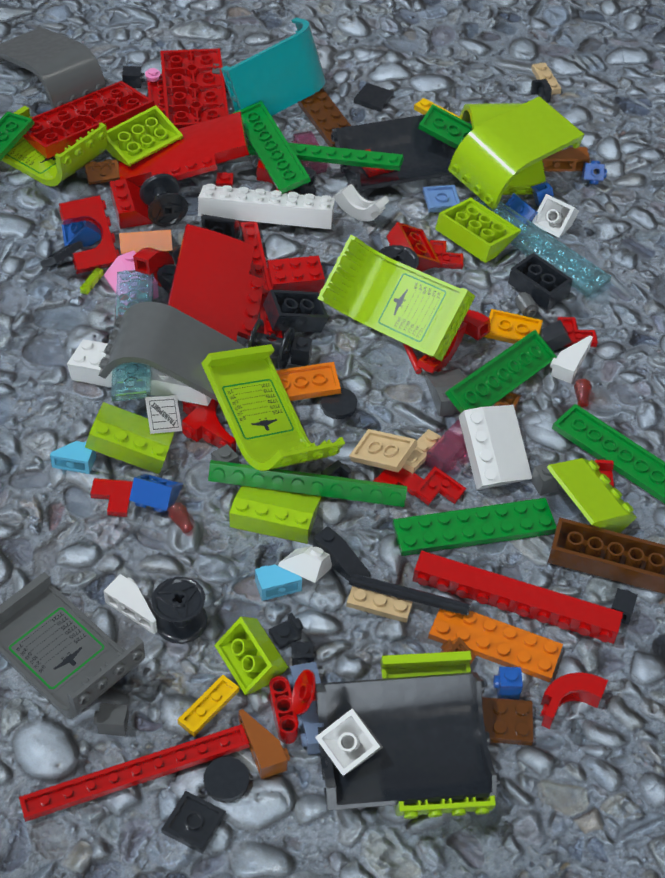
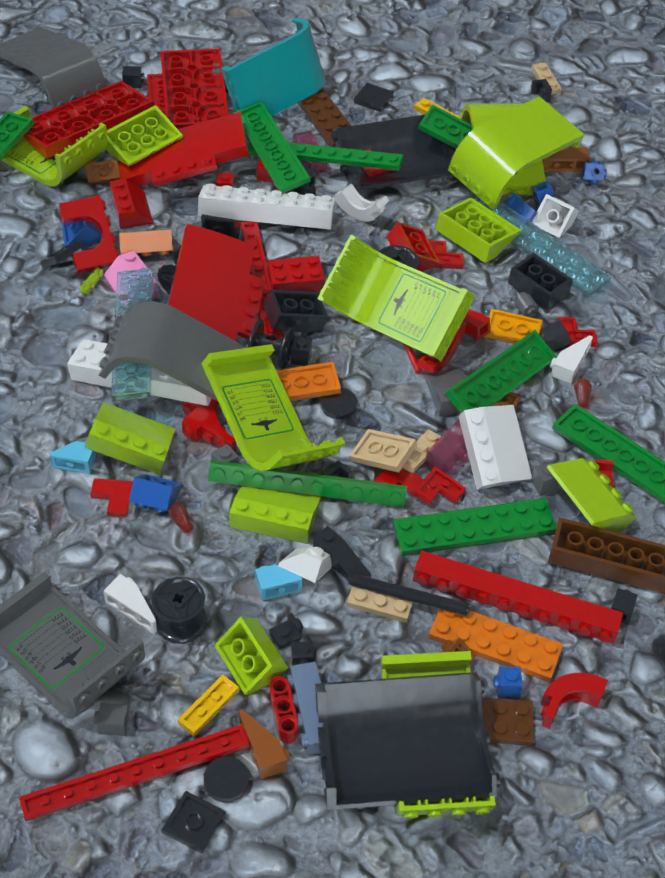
red arch [133,247,175,287] -> none
black piece [139,173,188,227] -> none
bright pink plate [145,68,160,82] -> none
white sticker [145,395,182,434] -> none
red dish [292,669,316,715] -> none
white slope [315,709,383,776] -> none
medium blue plate [423,185,460,213] -> none

